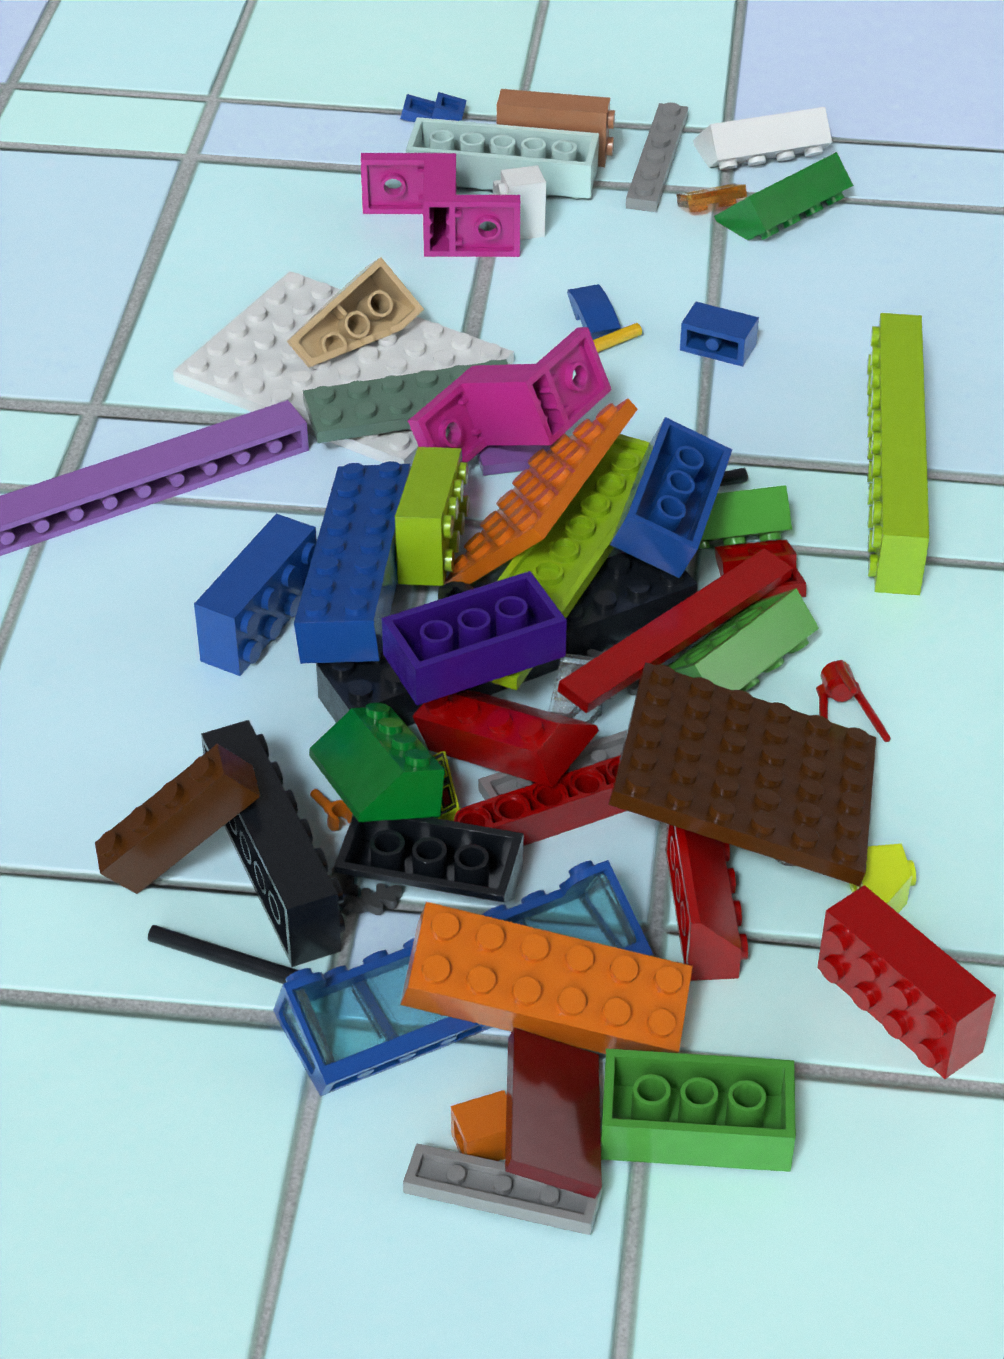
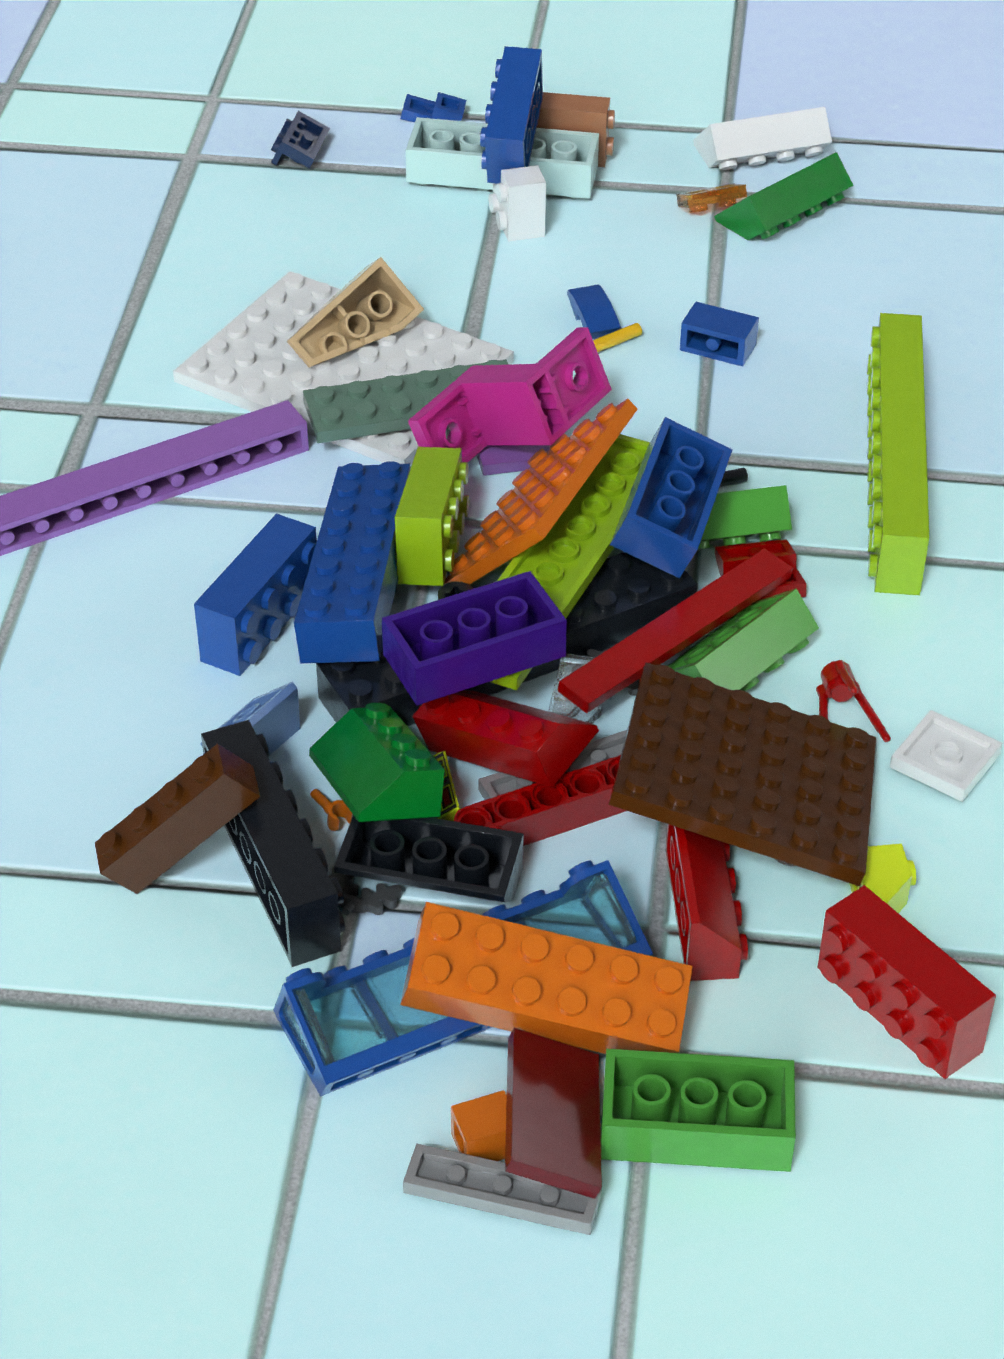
black bar [148,925,298,984] -> none
dark pink bracket [361,153,521,257] -> none
light grey plate [626,102,688,212] -> none
none -> medium blue slope [200,682,300,756]
none -> dark blue bracket [271,110,330,169]
none -> blue brick [480,46,543,184]
none -> white plate [890,710,1003,802]

